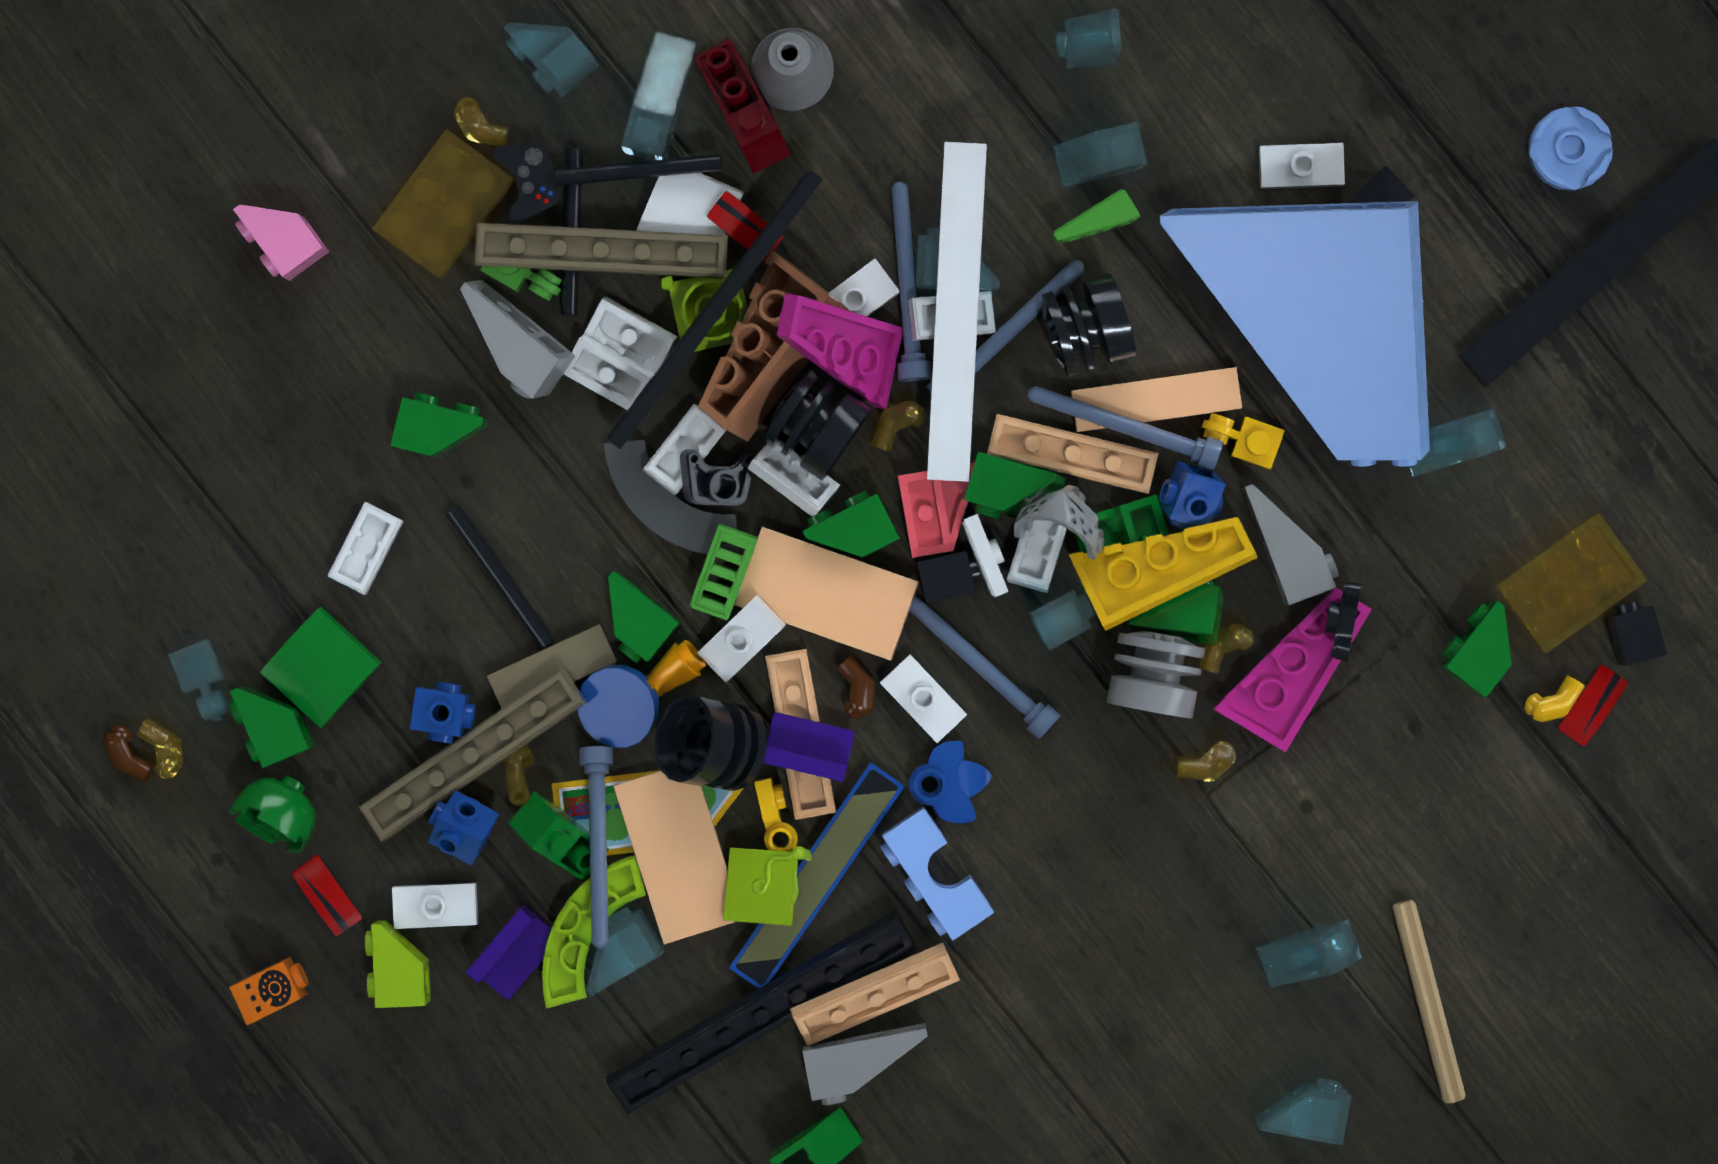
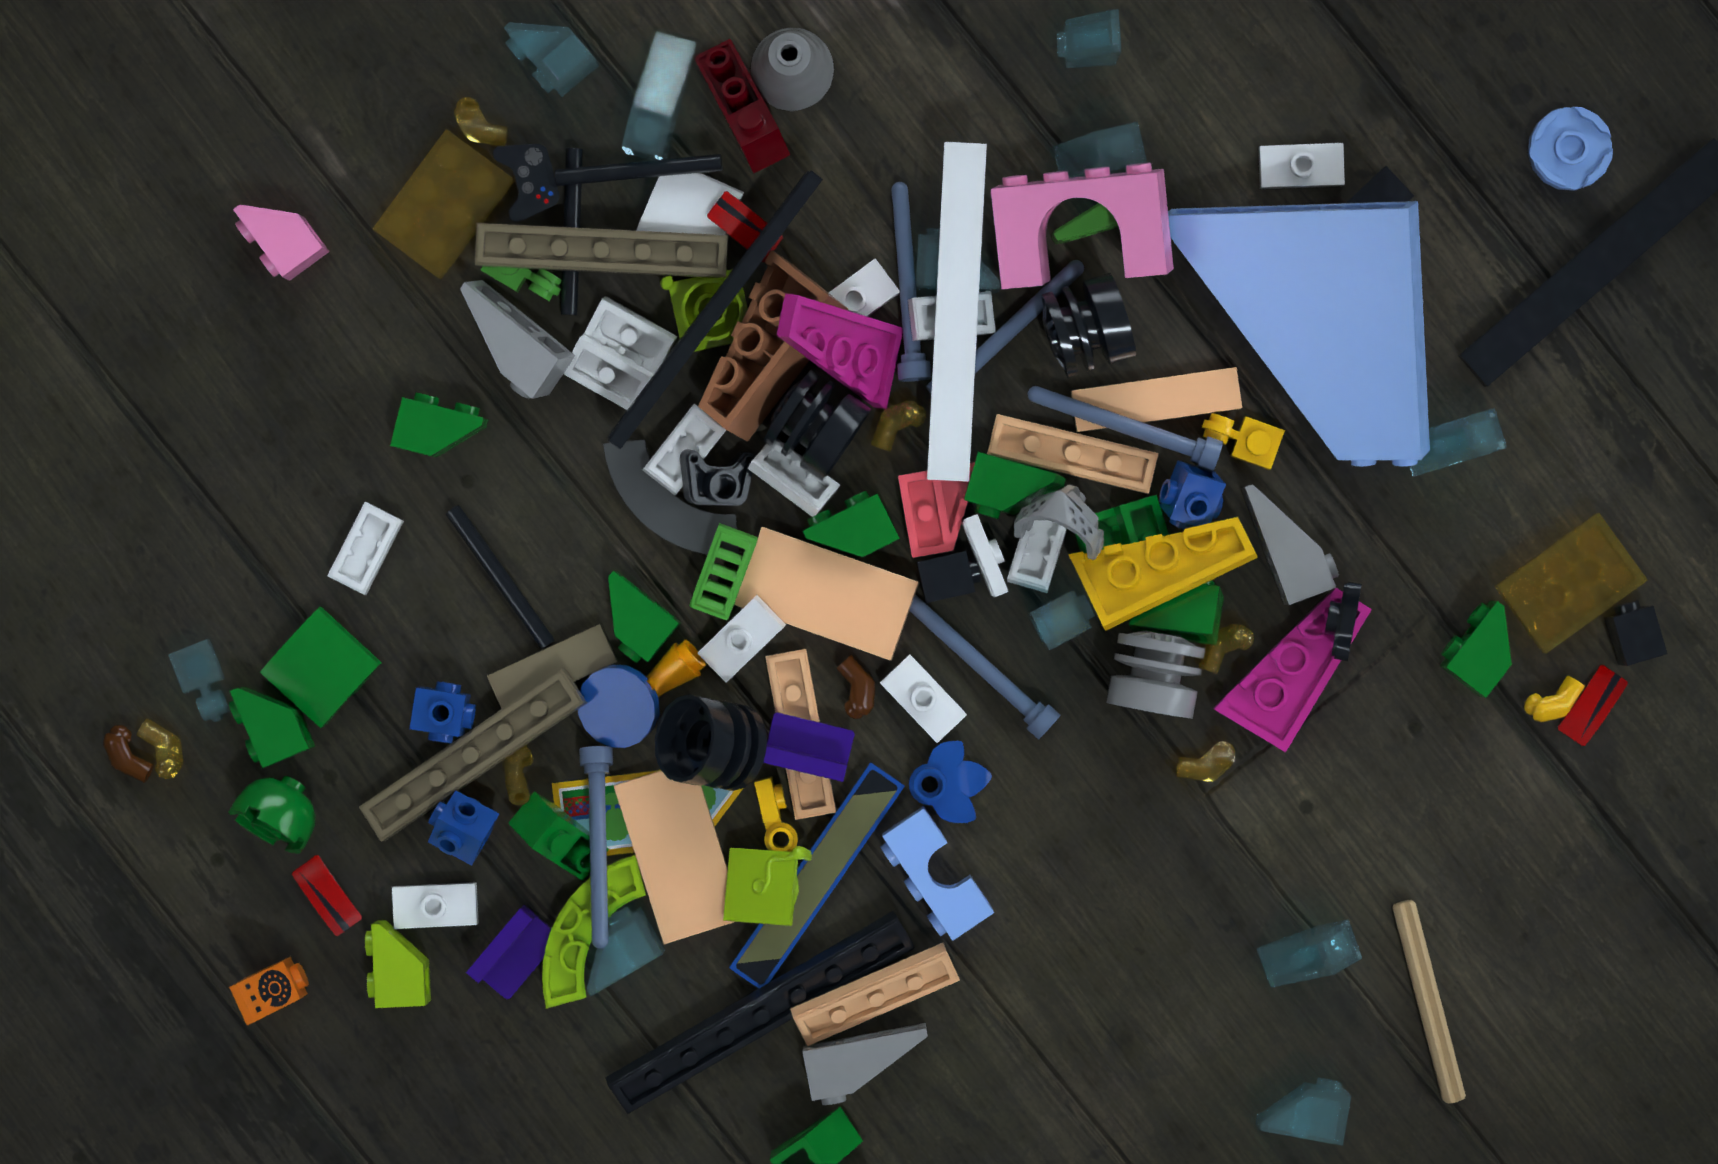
none -> bright pink arch [991,162,1174,289]

